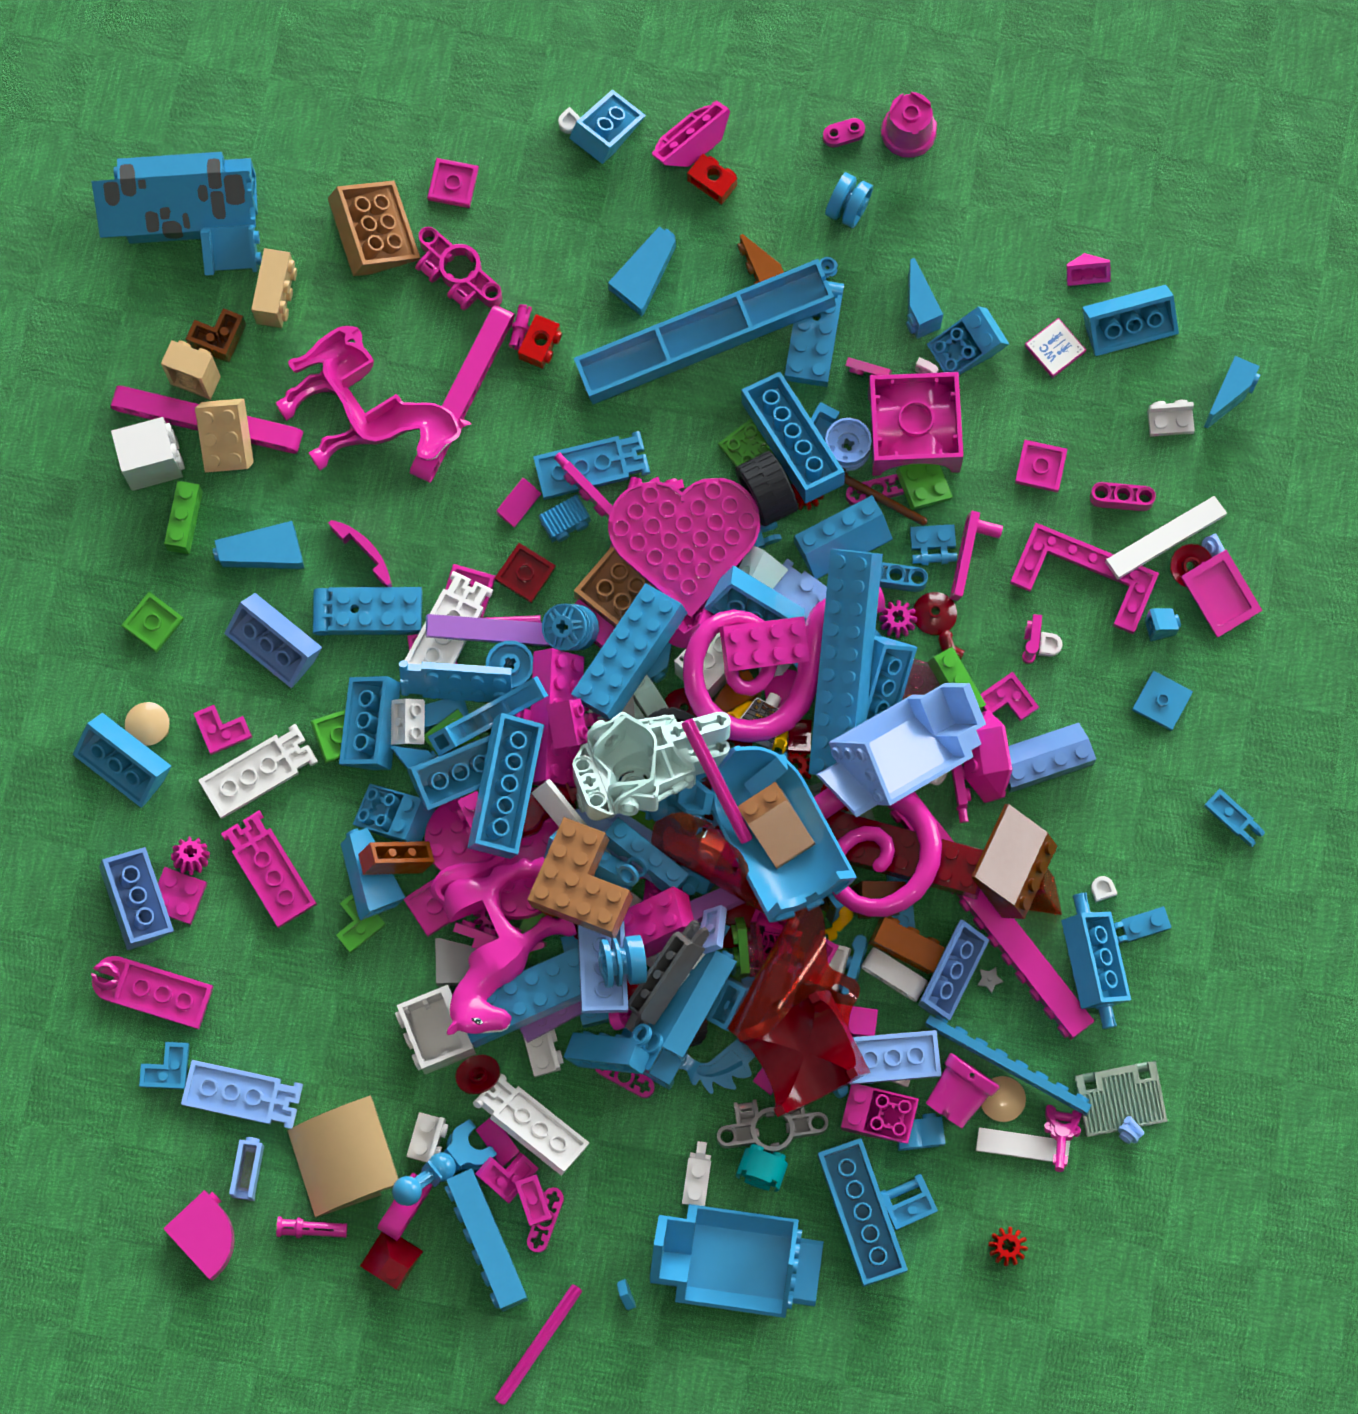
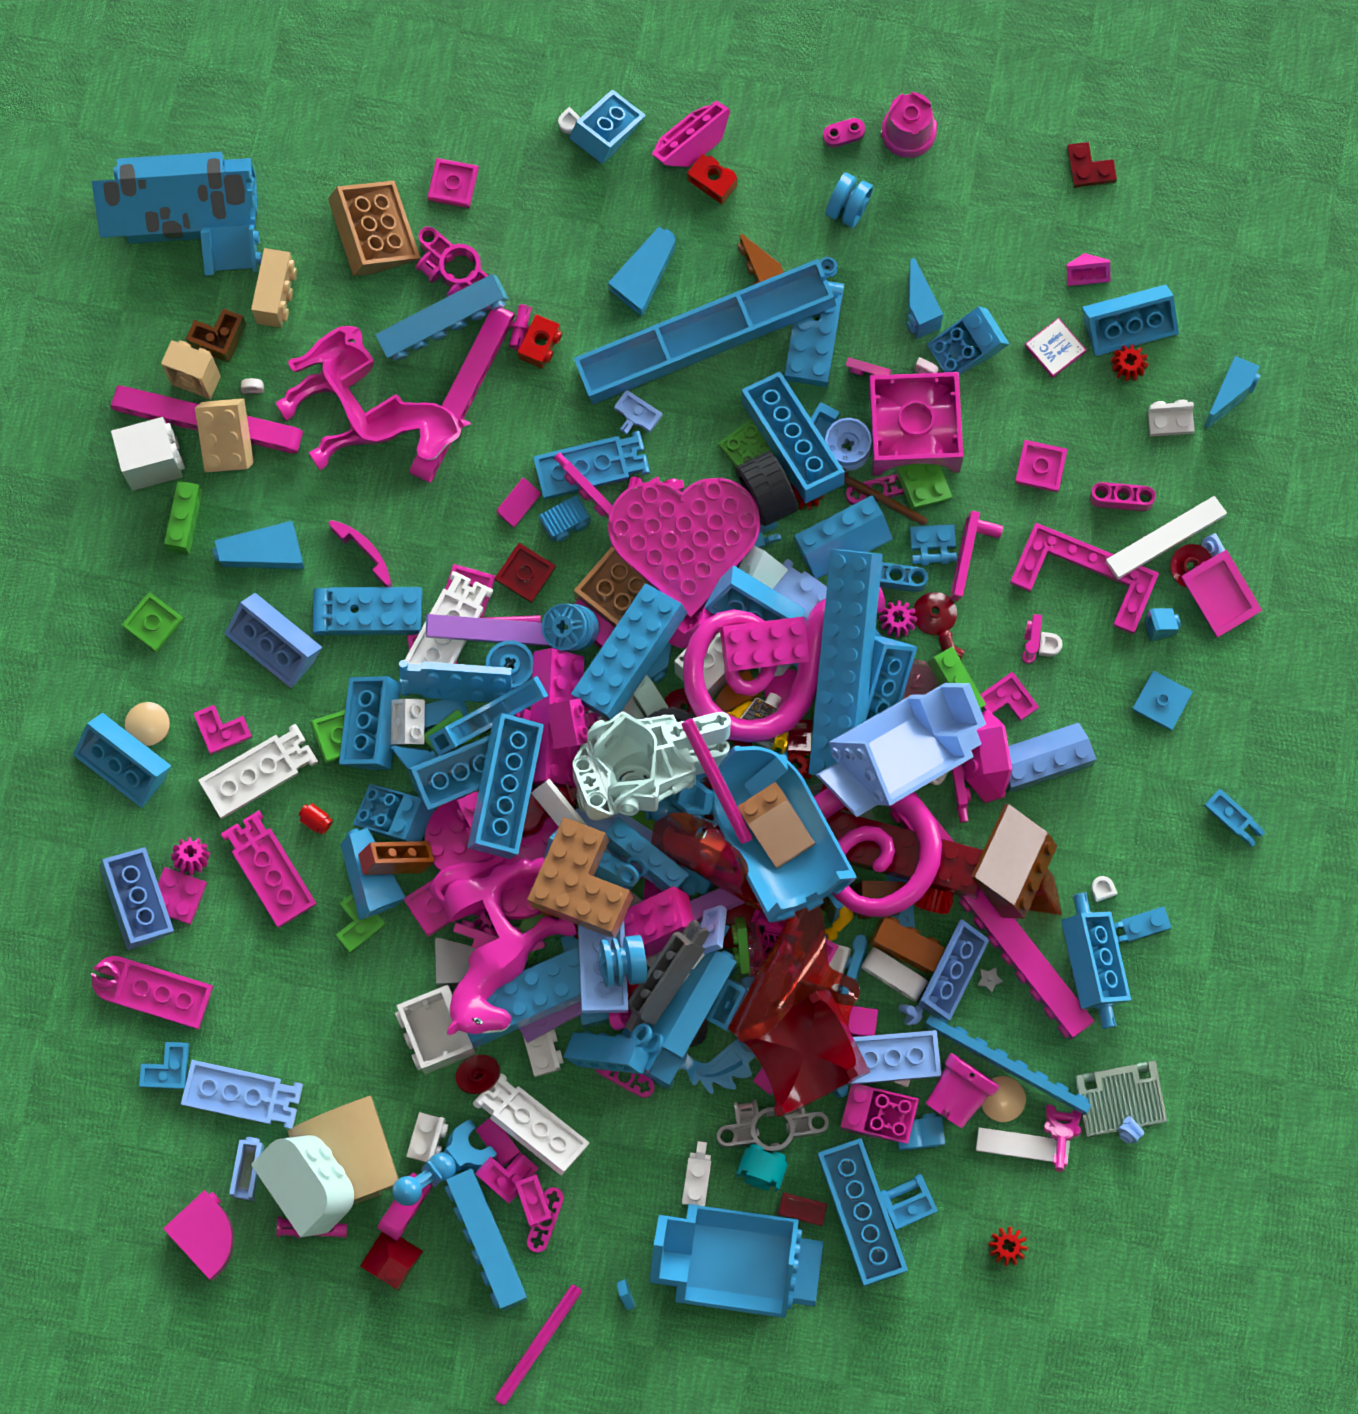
none -> white tile [241,378,264,394]
none -> light aqua brick [251,1135,354,1238]
none -> red brick [298,803,333,835]
none -> dark azure brick [375,274,509,361]
none -> light blue plate [614,390,663,435]
none -> dark red tile [777,1192,828,1227]
none -> light blue plate [898,1004,923,1025]
none -> red gear [915,887,954,914]
none -> dark red plate [1067,142,1117,188]
none -> red gear [1111,344,1148,382]

